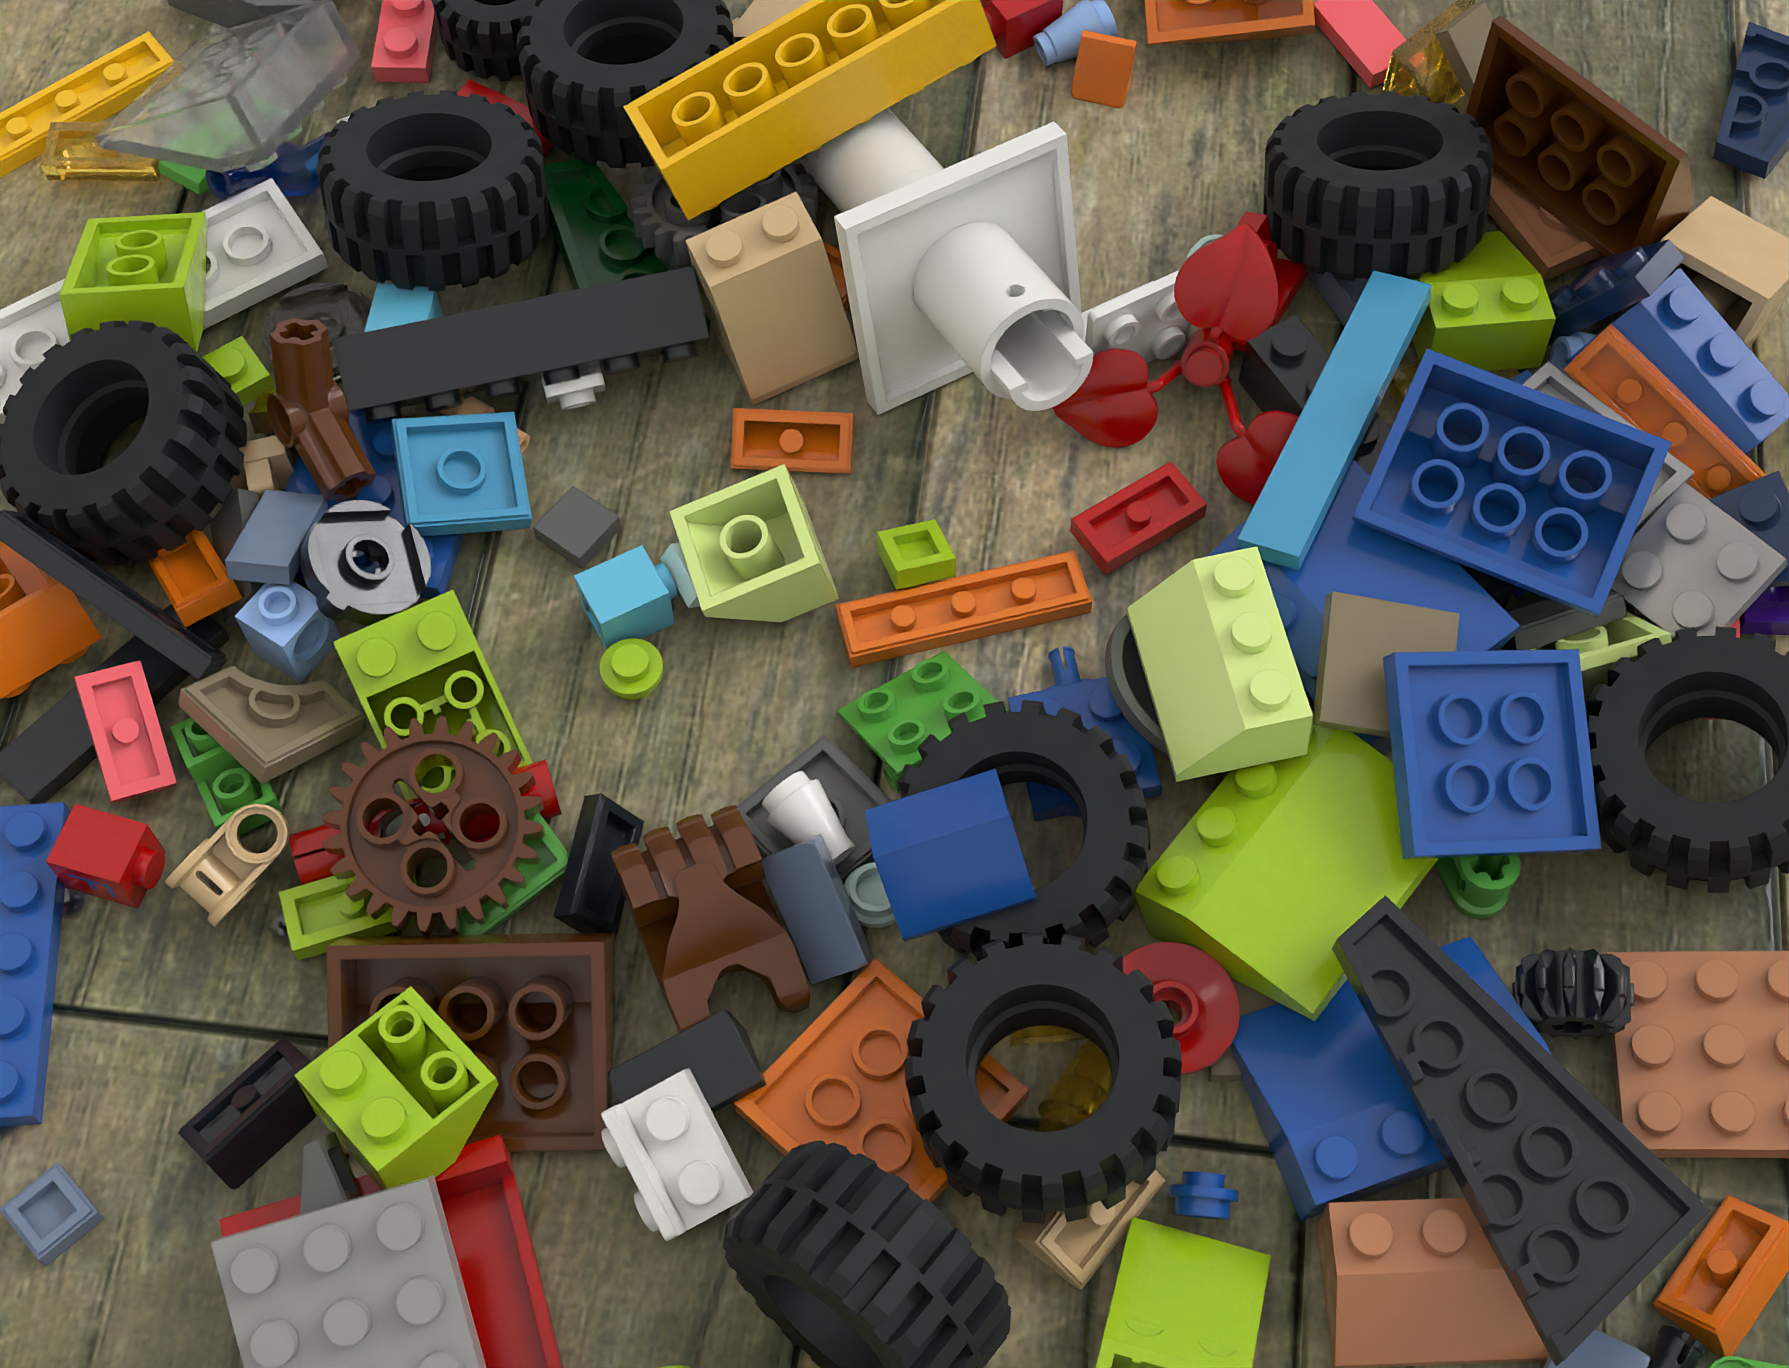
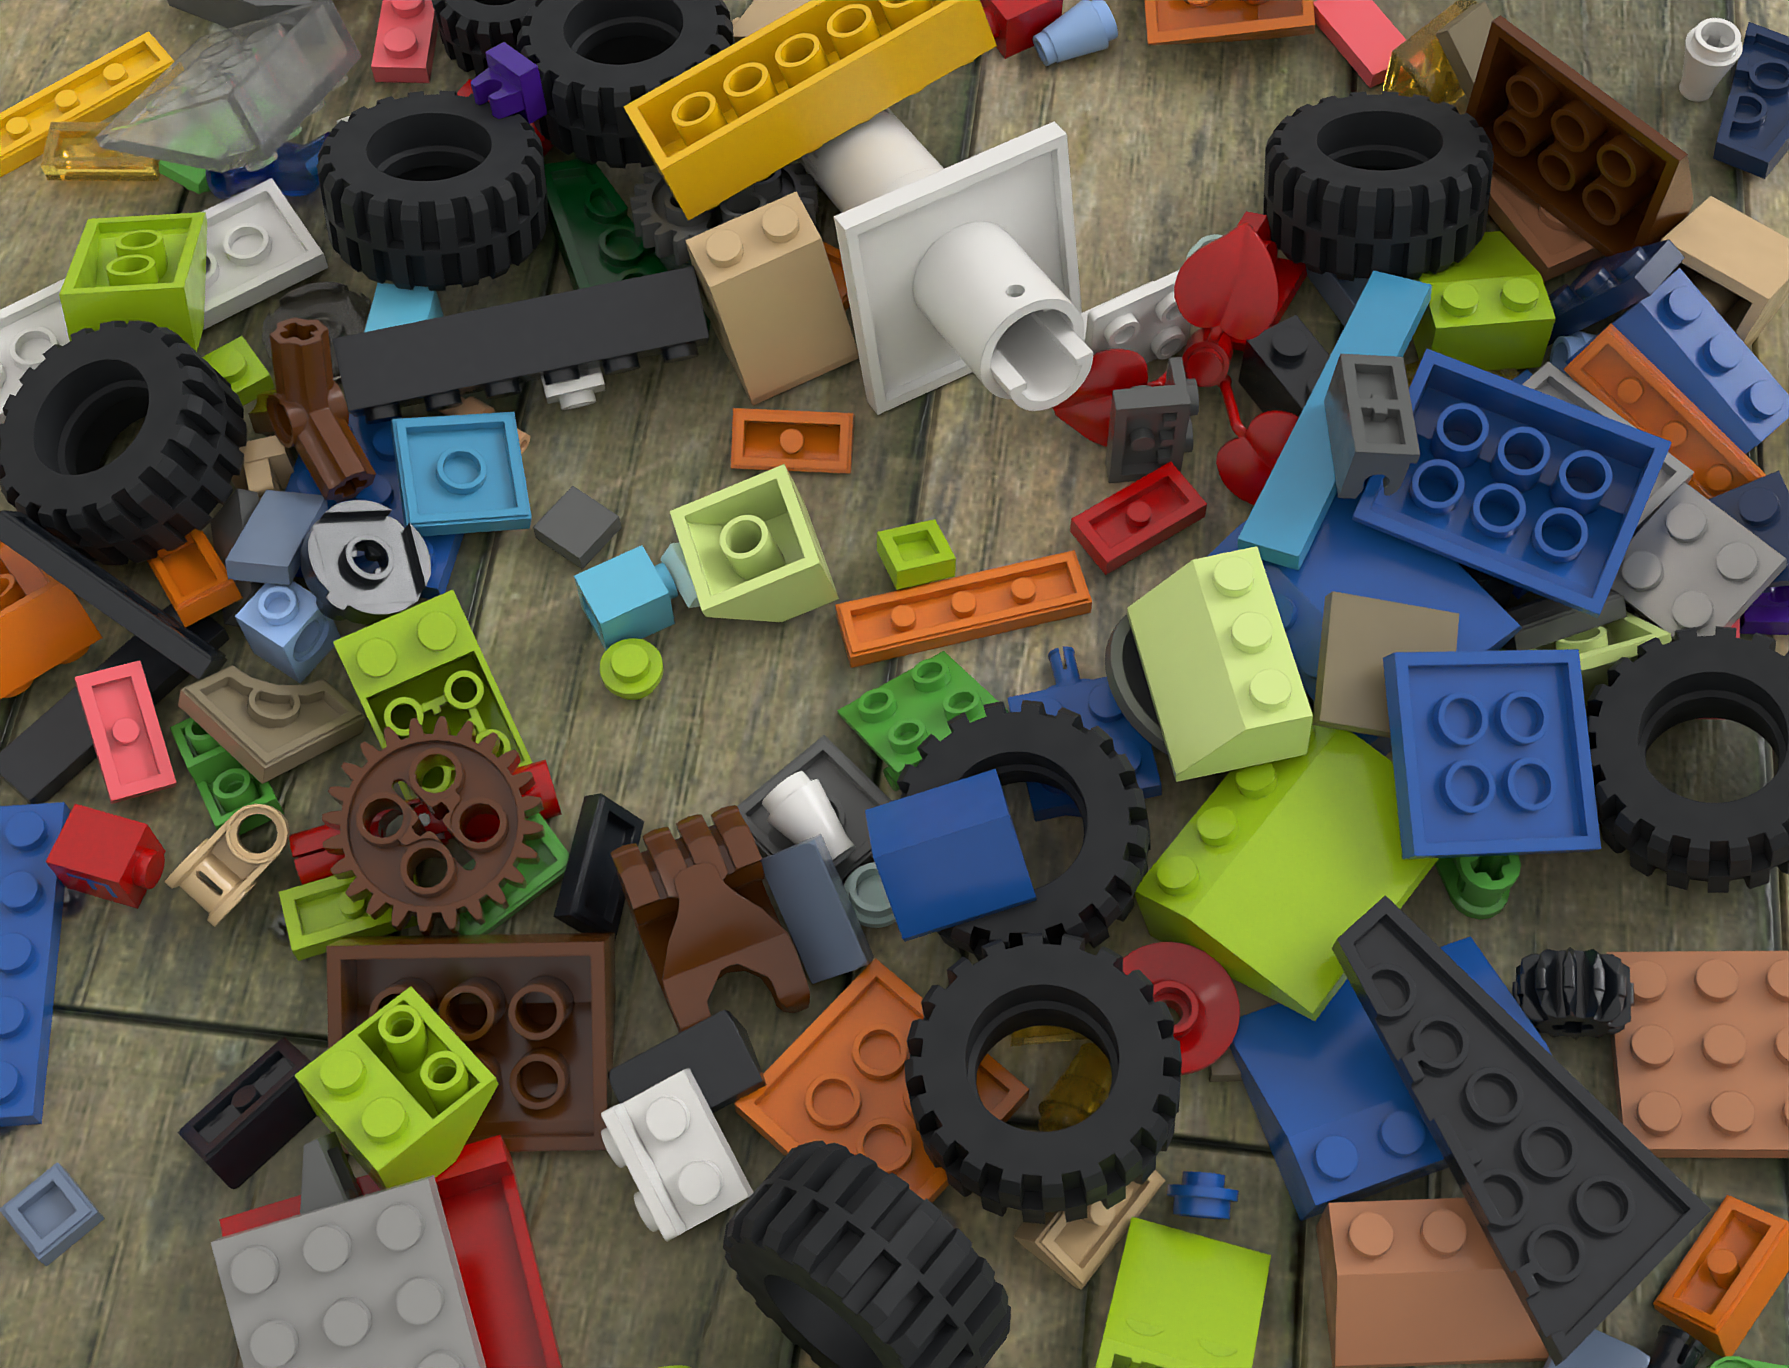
orange slope [1071,30,1137,108] -> none
none -> dark purple tile [471,42,547,124]
none -> dark grey bracket [1105,357,1199,483]
none -> dark grey hinge [1324,354,1420,499]
none -> white cone [1679,18,1743,102]

